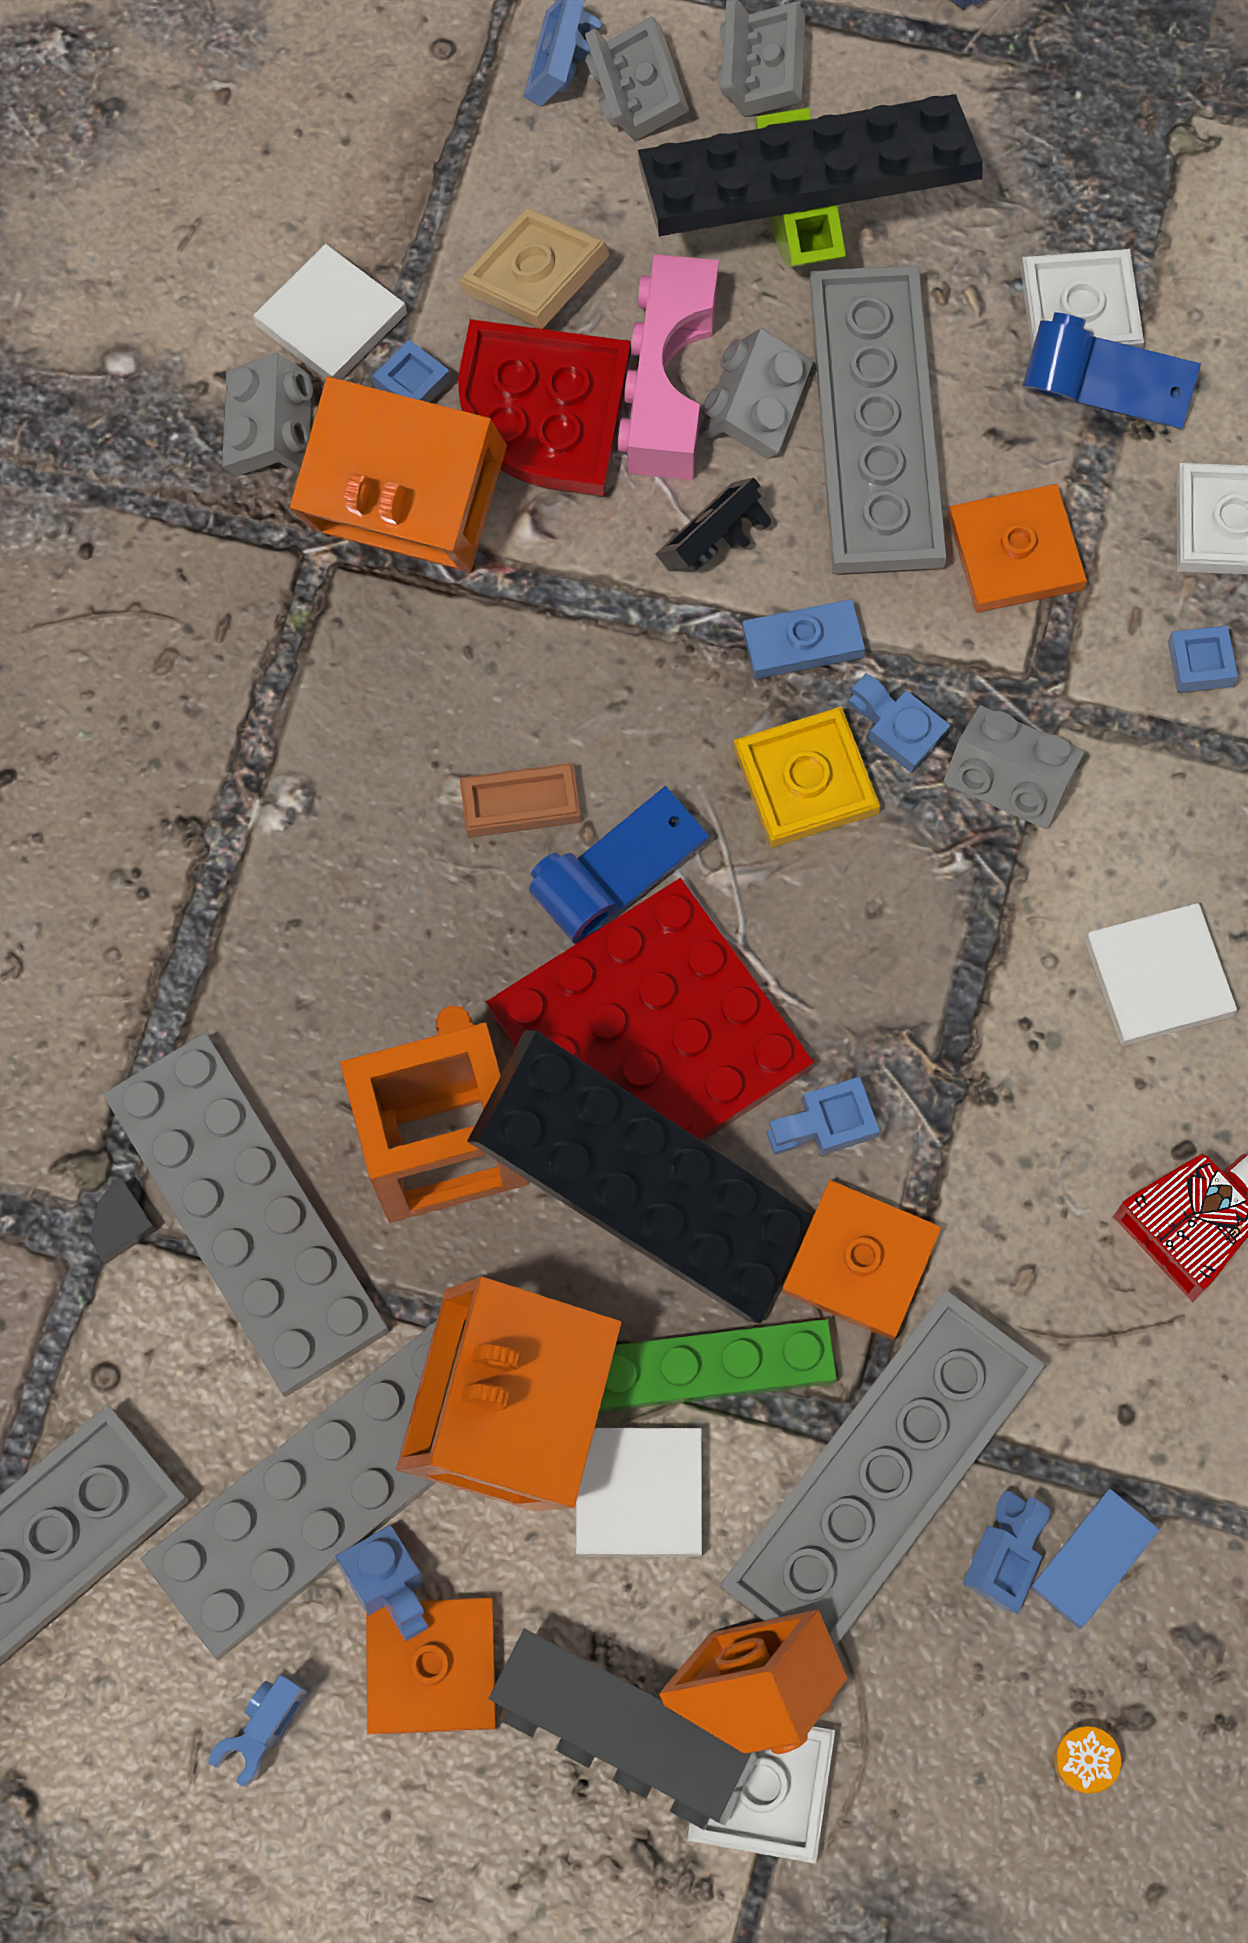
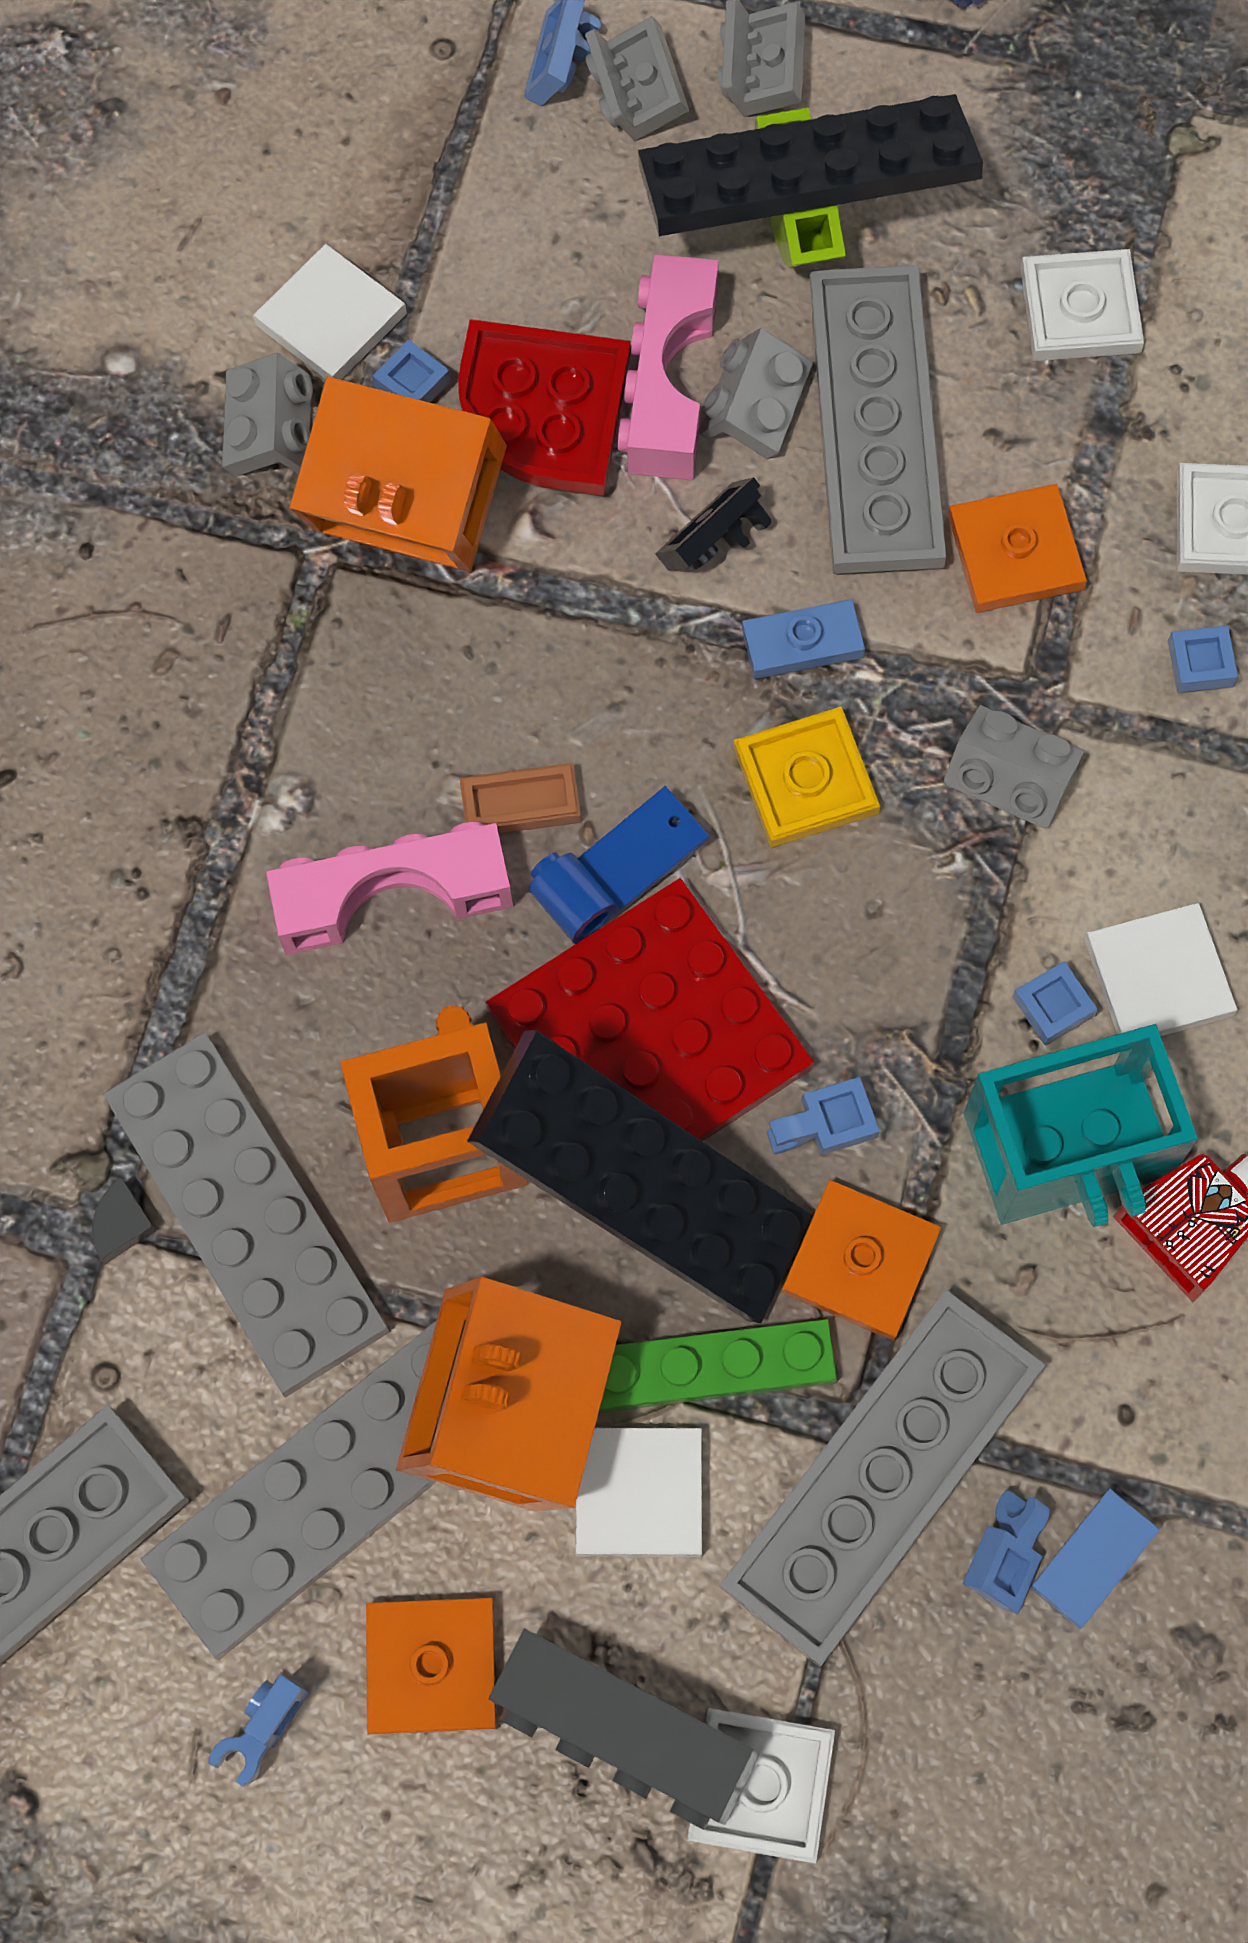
medium blue plate [336,1525,428,1641] -> none
tan plate [459,207,610,330] -> none
orange slope [659,1609,848,1754] -> none
medium blue plate [848,673,951,773] -> none
blue door [1022,312,1201,429] -> none
light orange tile [1054,1726,1121,1794] -> none
none -> bright pink arch [266,822,513,955]
none -> teal piece [963,1024,1198,1227]
none -> medium blue plate [1012,961,1098,1045]

